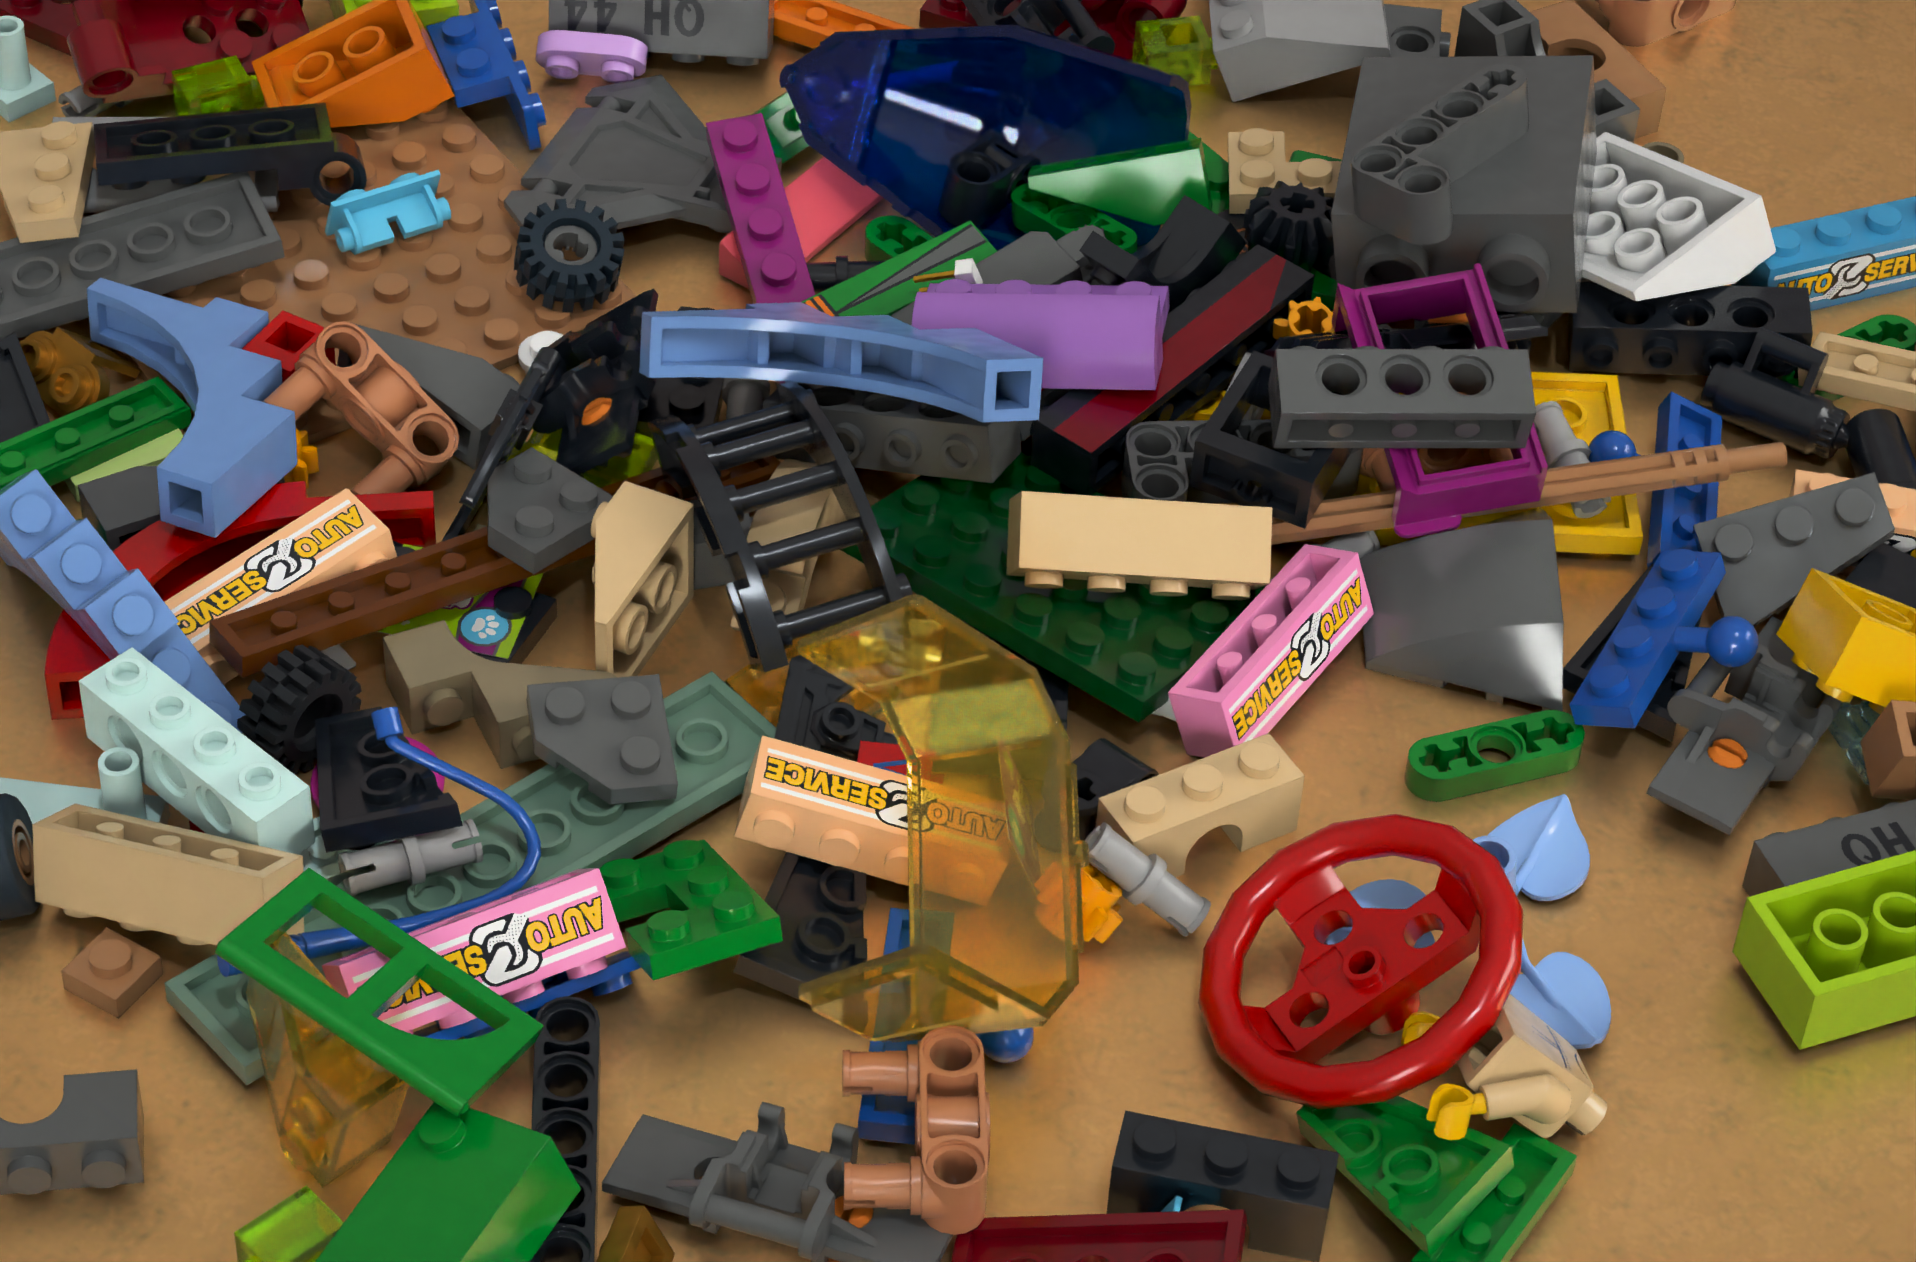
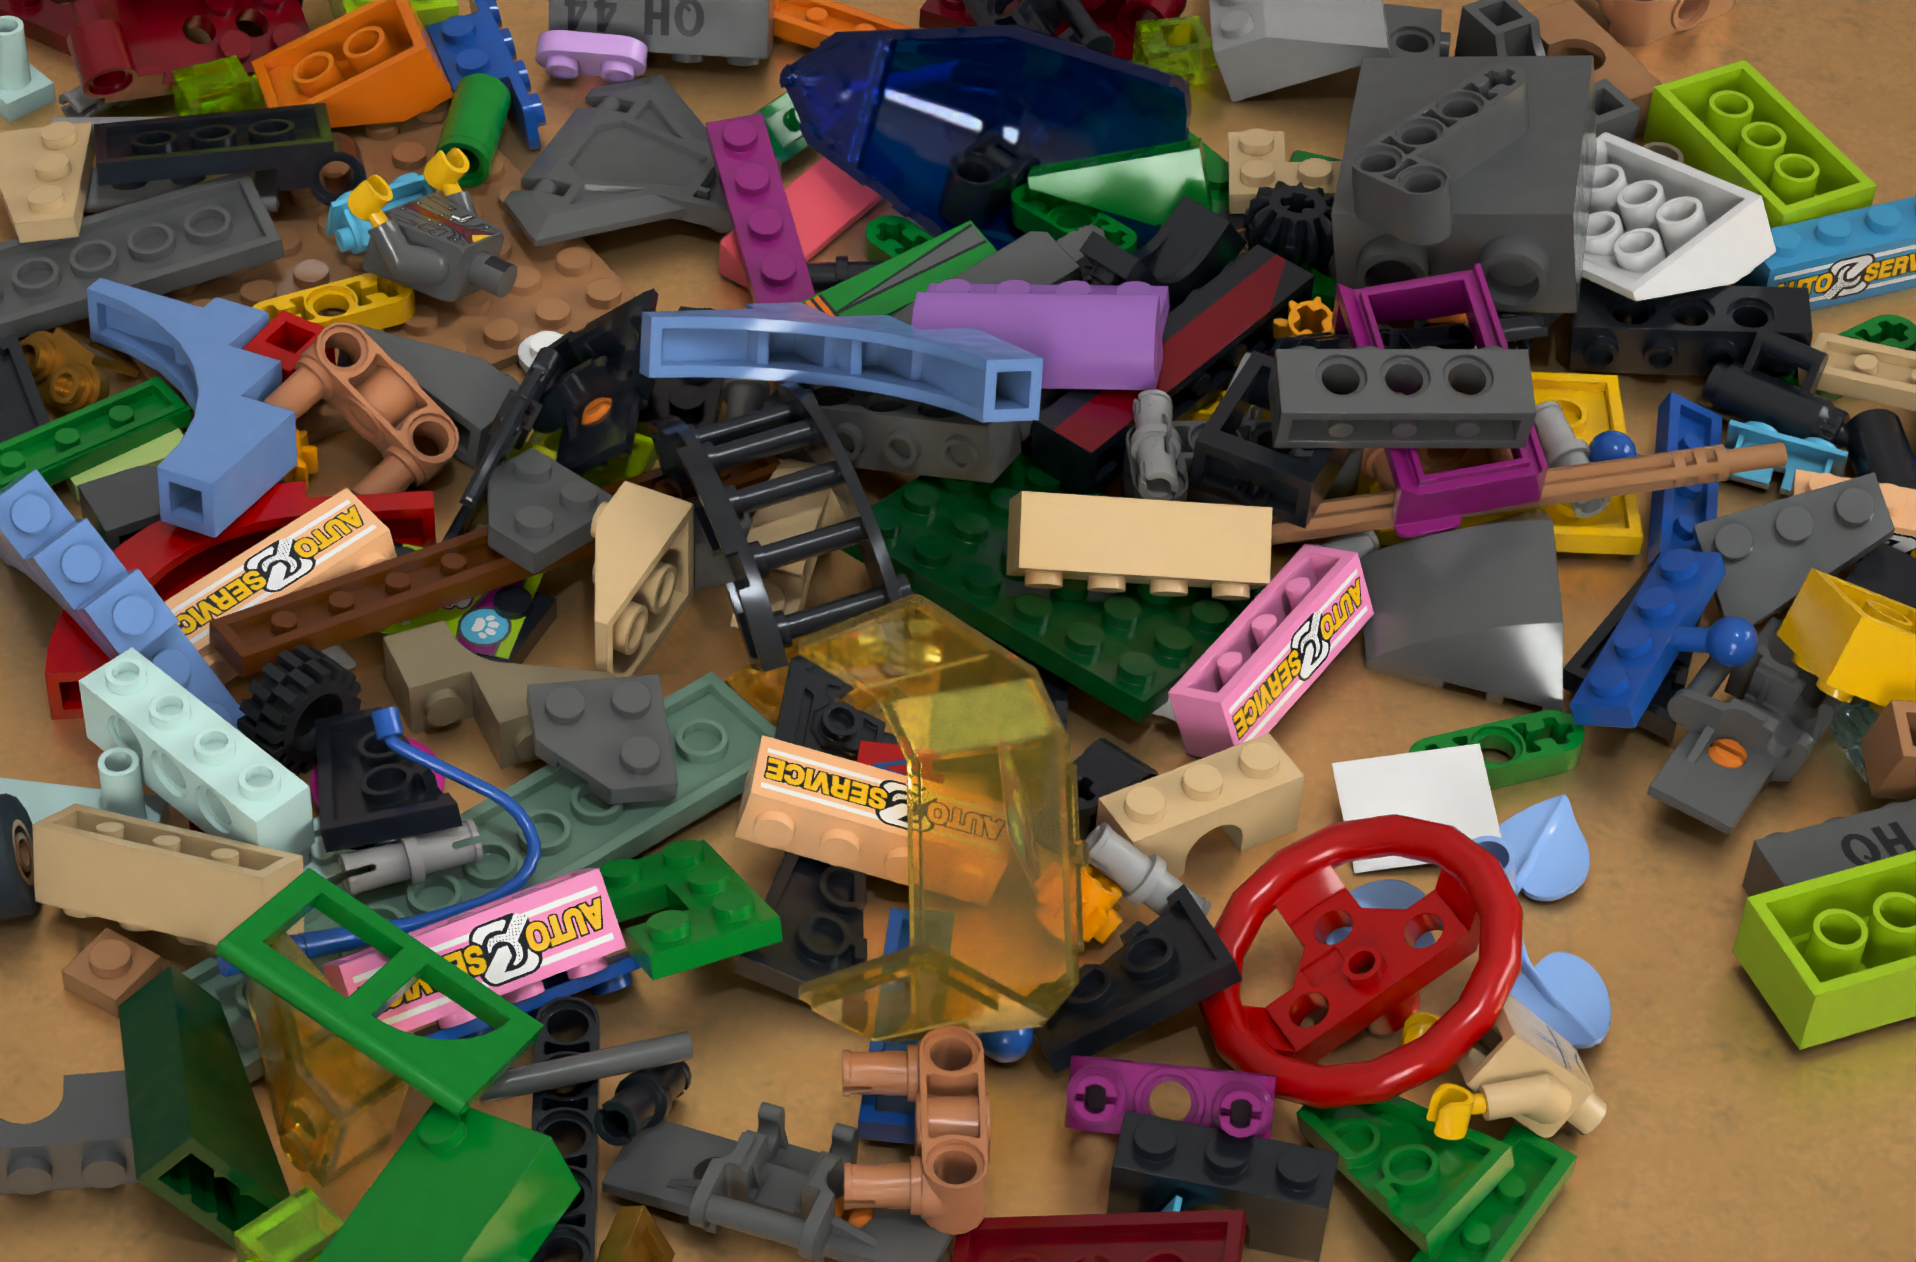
black bush [514,198,625,313] -> none
white piece [913,258,983,292] -> none
none -> dark green slope [118,965,294,1251]
none -> yellow beam [252,272,416,330]
none -> dark grey torso [348,148,517,302]
none -> green pin [434,73,511,188]
none -> dark grey piece [479,1031,693,1104]
none -> black pin [594,1061,692,1146]
none -> black wing [1025,884,1242,1074]
none -> magenta piece [1064,1055,1277,1139]
none -> light grey pin [1131,389,1181,501]
none -> white sticker [1331,743,1502,874]
none -> lime brick [1643,59,1877,228]
none -> medium azure hinge [1725,420,1849,496]

